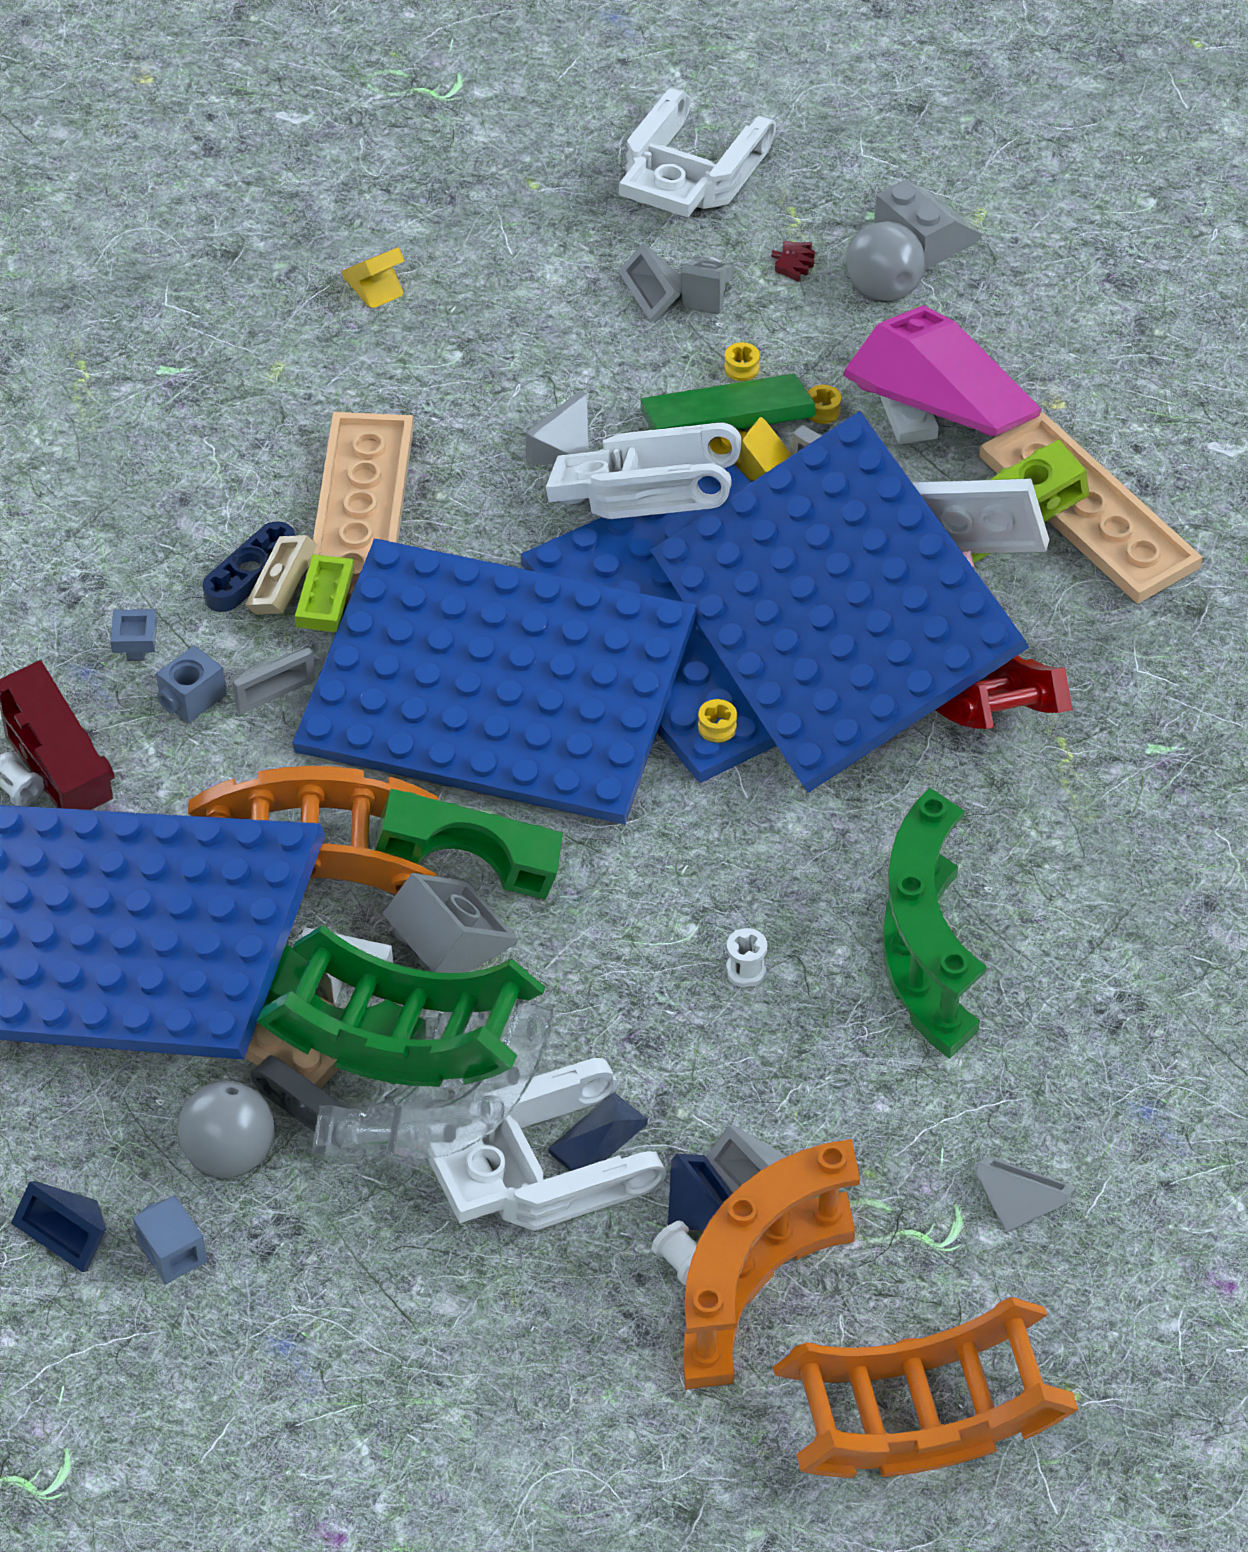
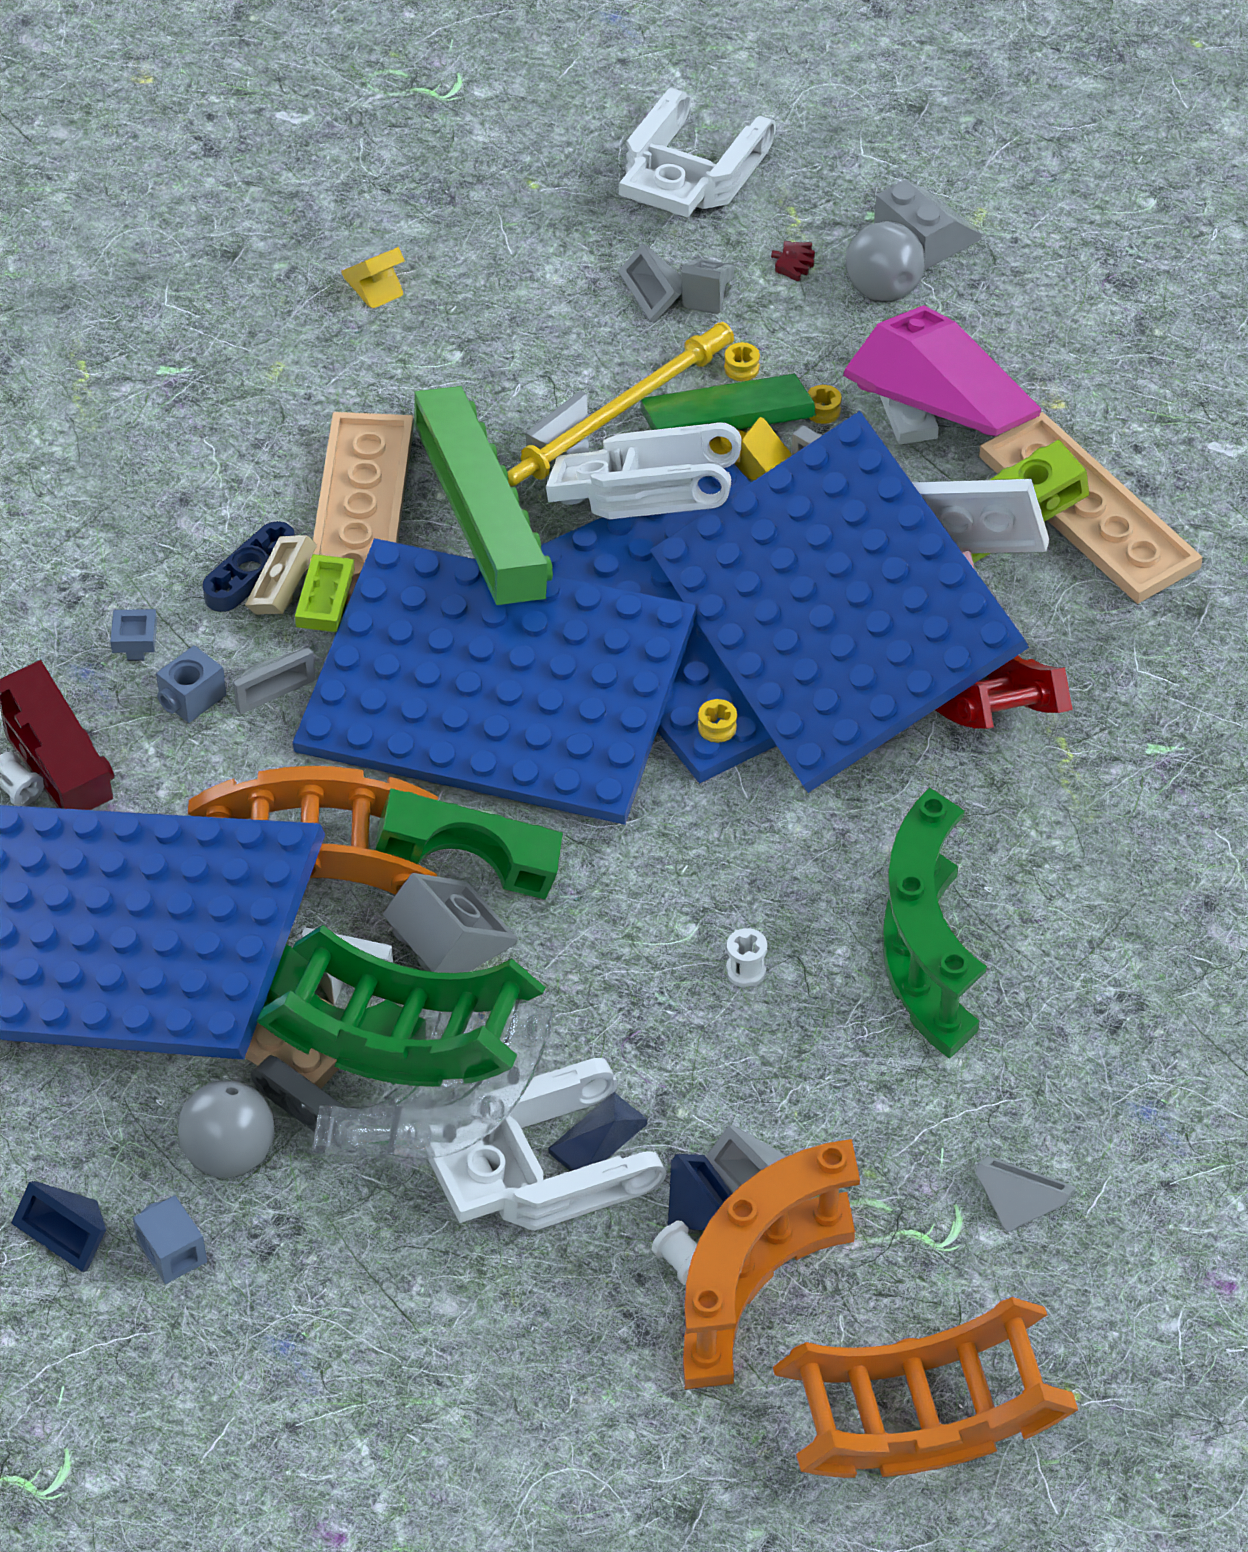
none -> bright green brick [414,386,553,605]
none -> yellow bar [507,322,734,487]

